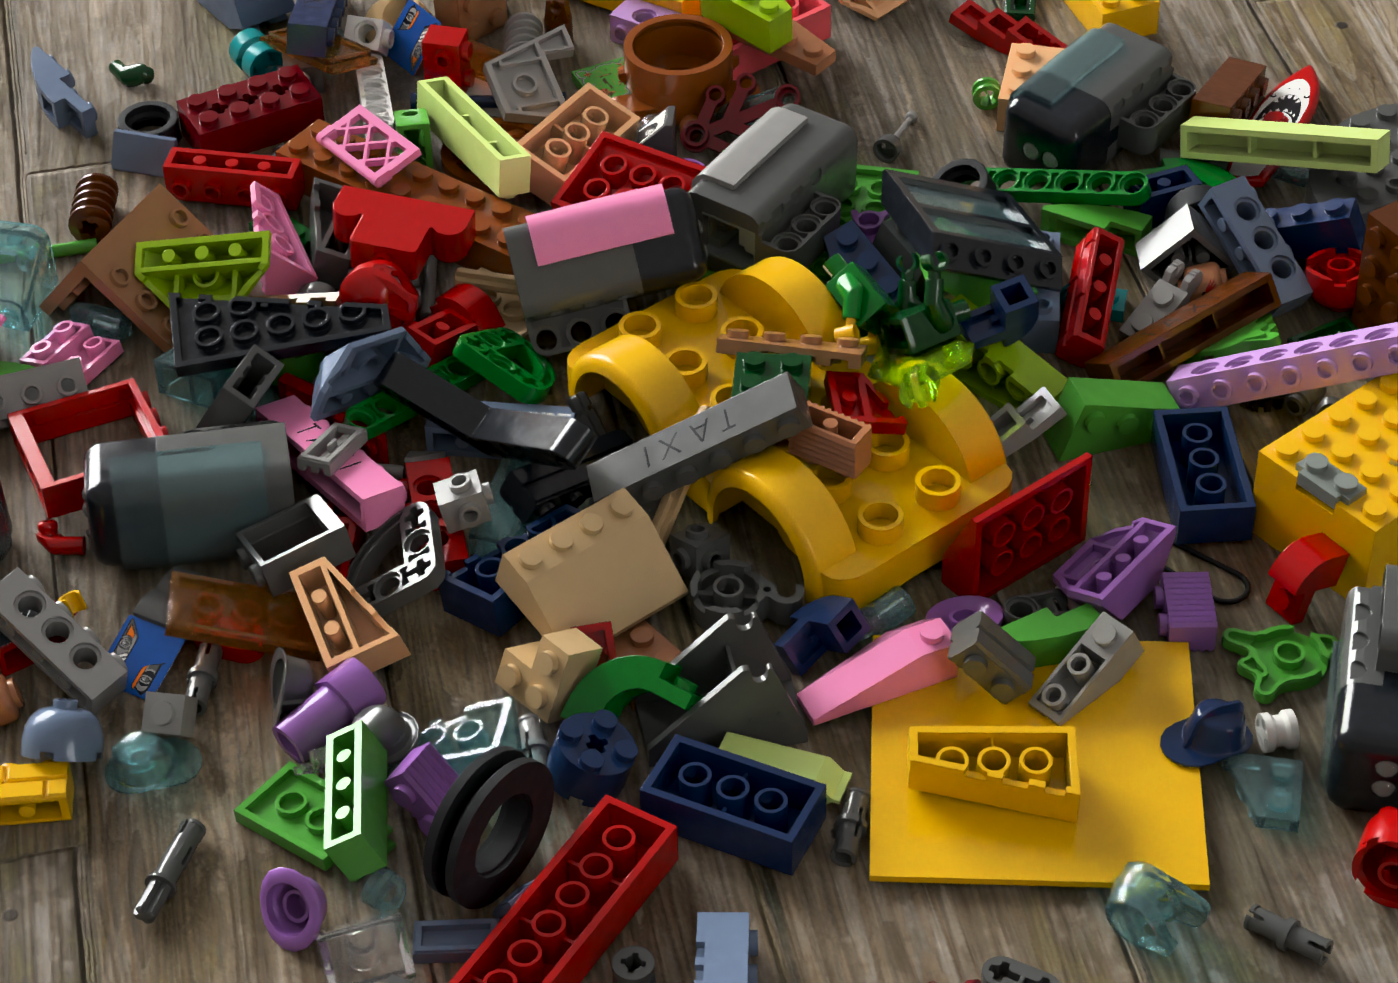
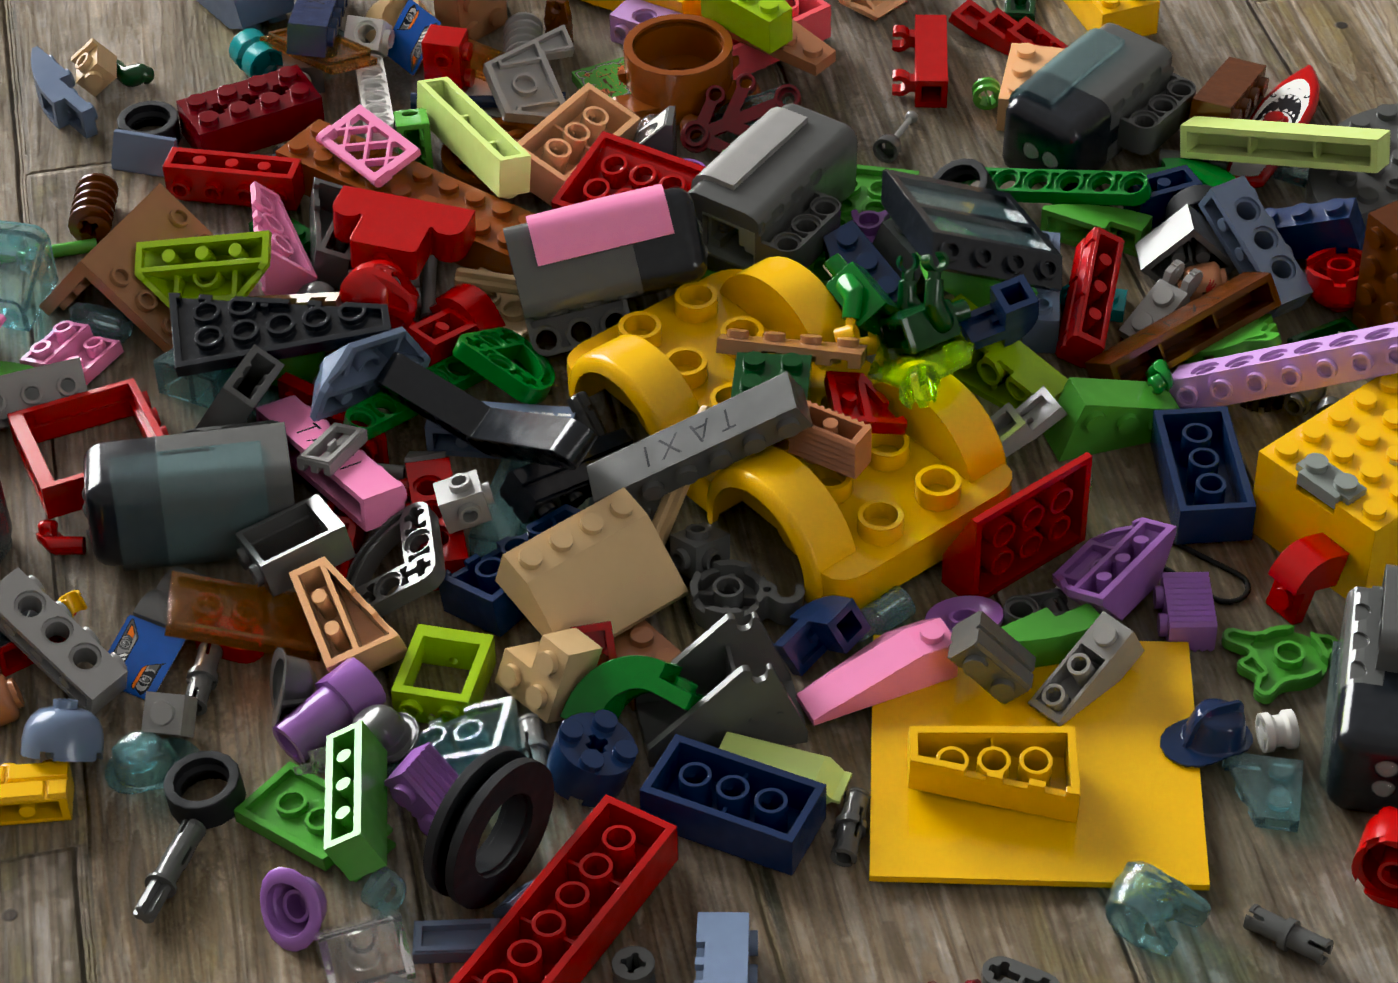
none -> tan brick [71,38,117,97]
none -> black tyre [163,751,246,829]
none -> lime window [391,624,496,730]
none -> red brick [892,15,948,108]
none -> green arm [1146,359,1174,394]

